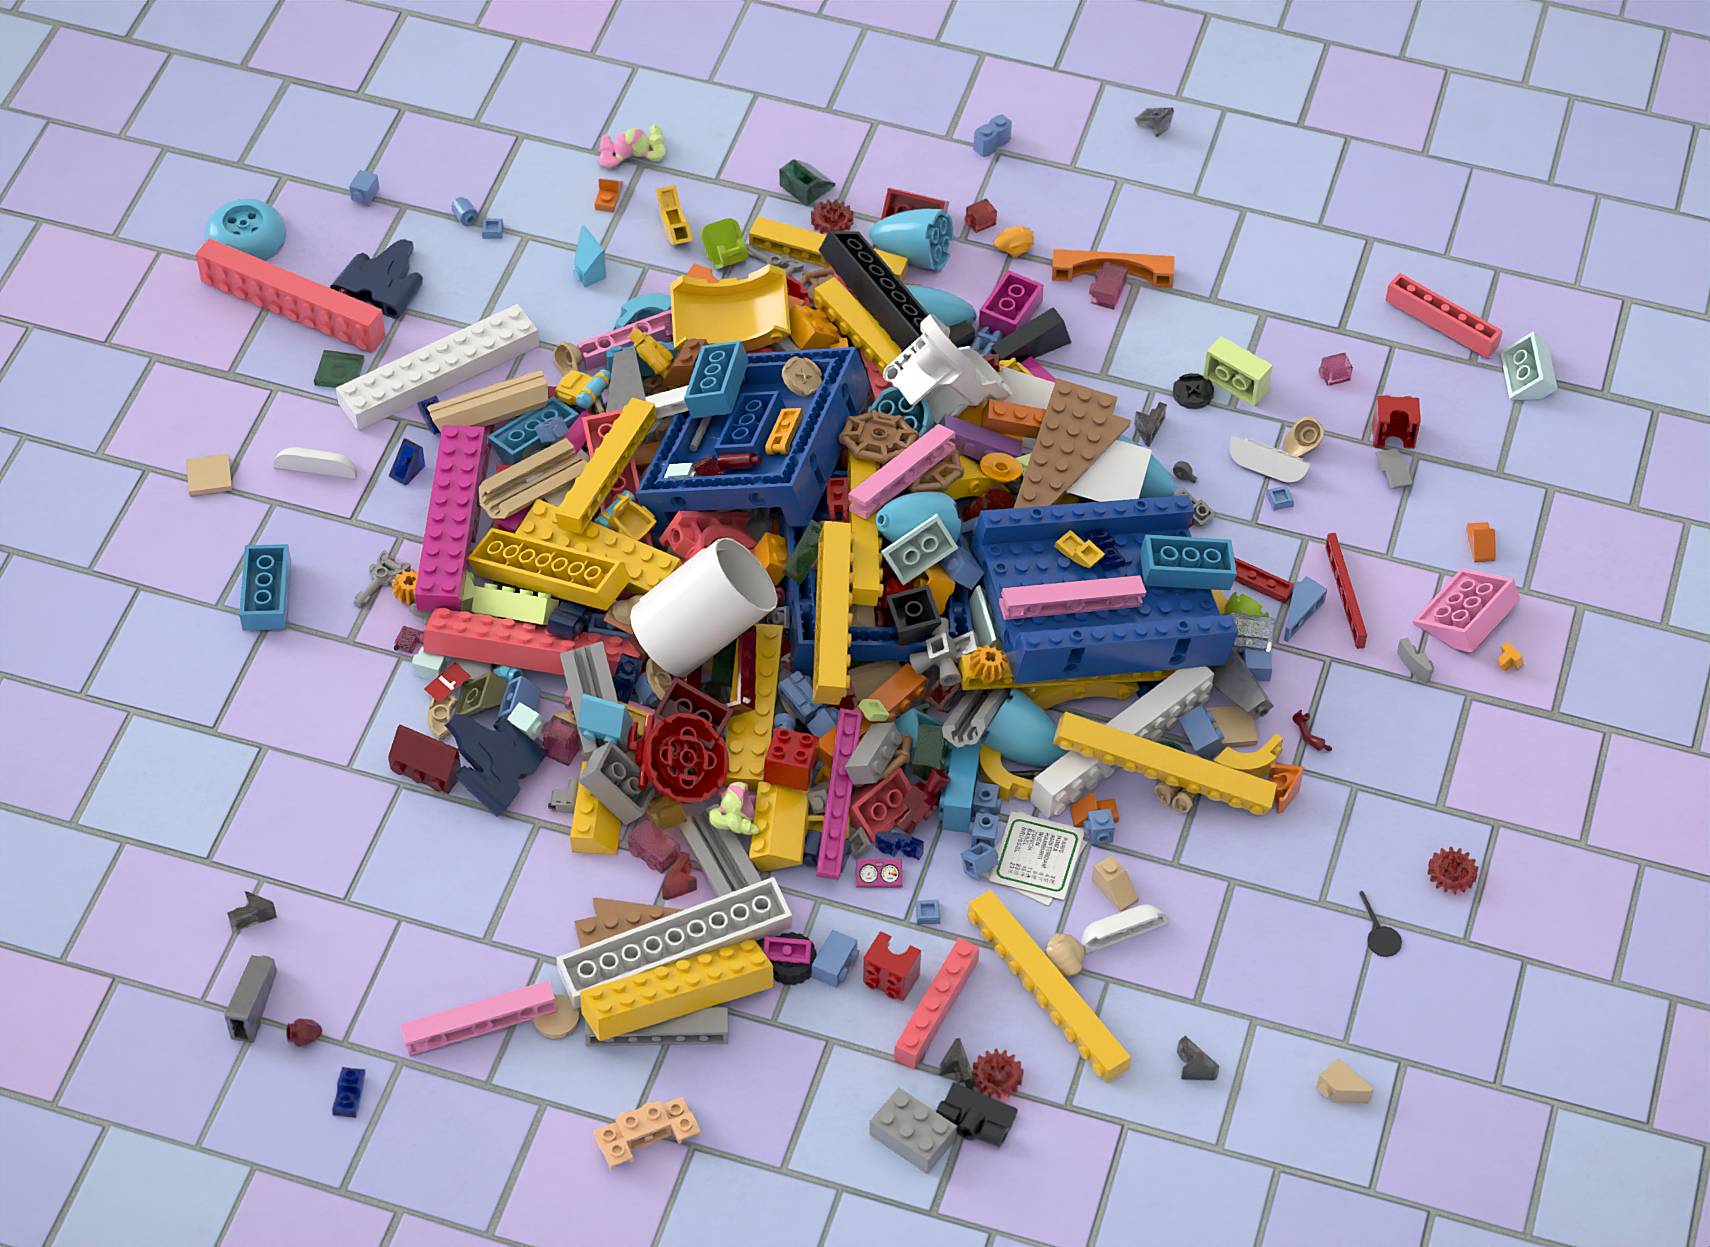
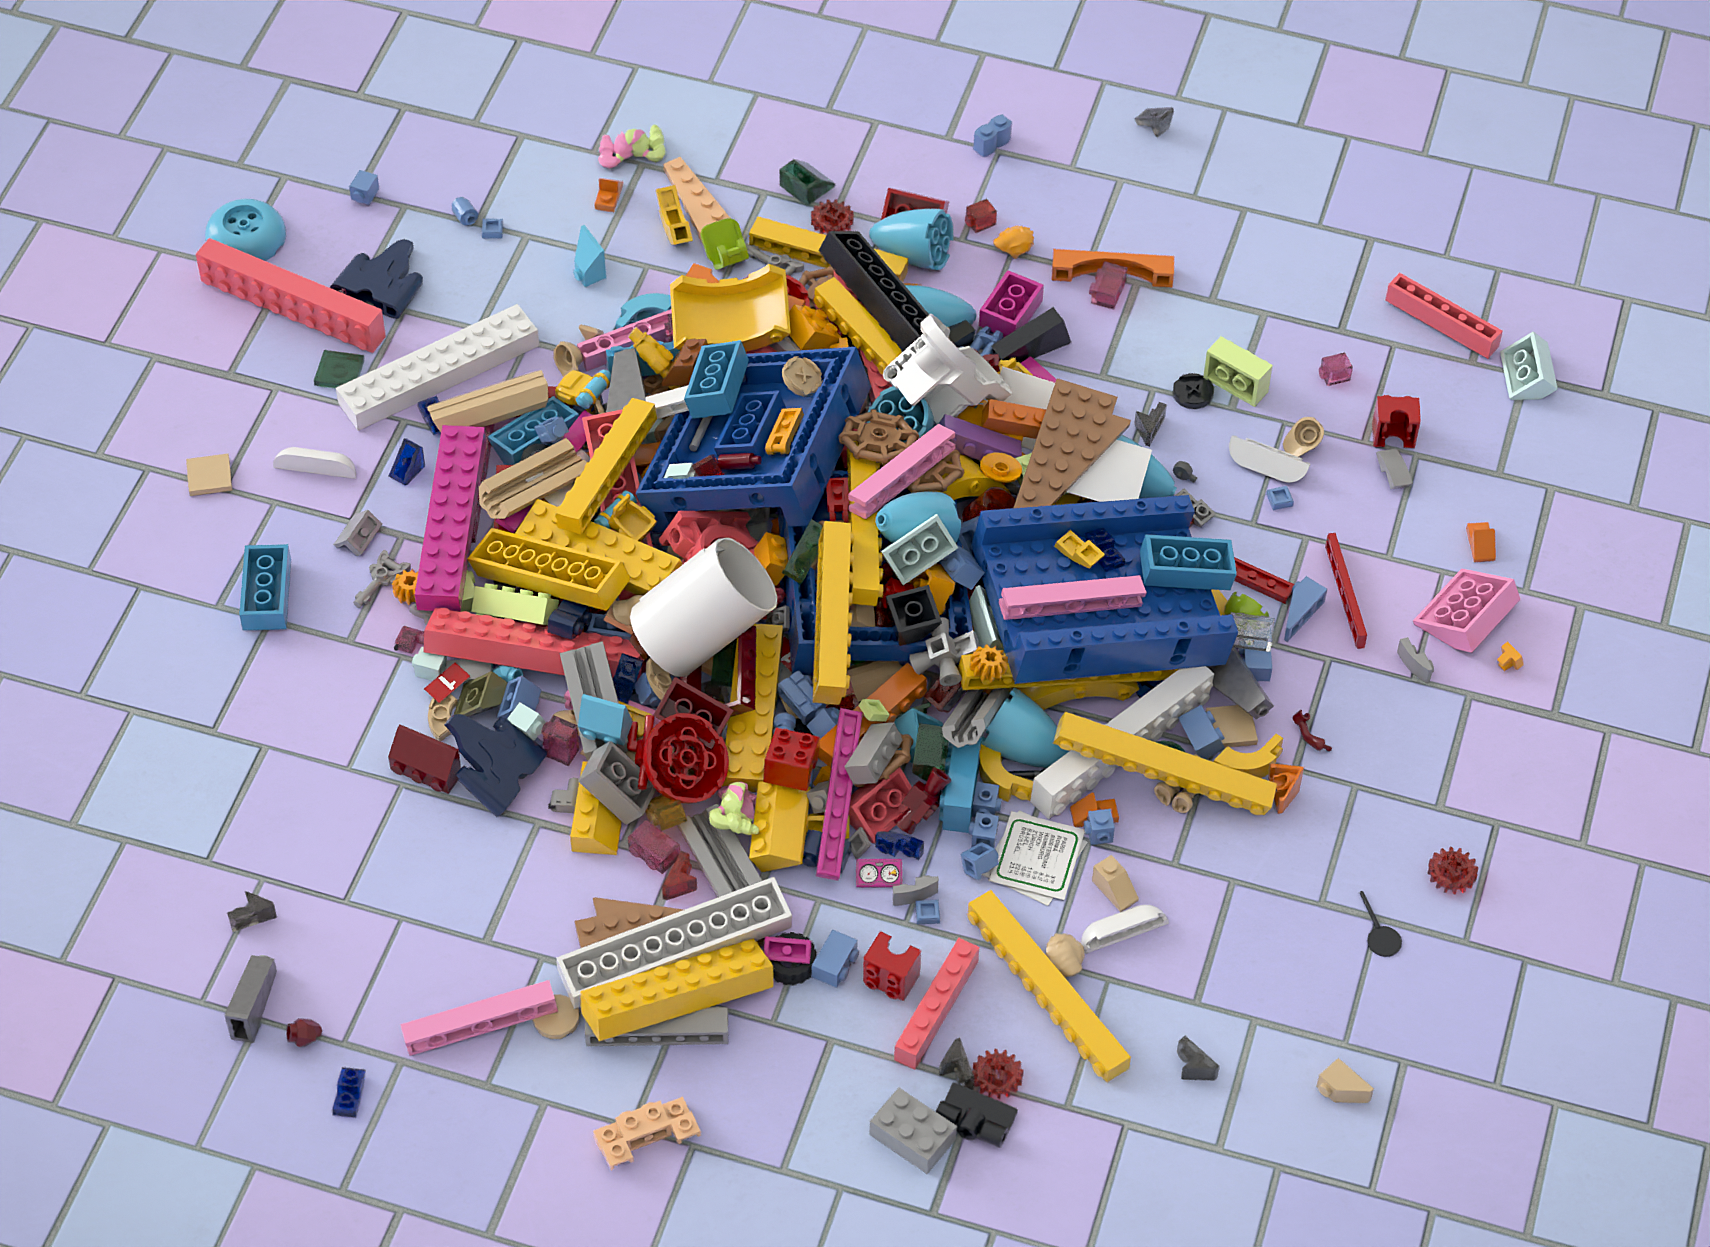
none -> light grey panel [333,510,382,556]
none -> tan slope [579,324,604,340]
none -> light nougat wing [663,157,730,244]
none -> light grey slope [892,875,939,906]

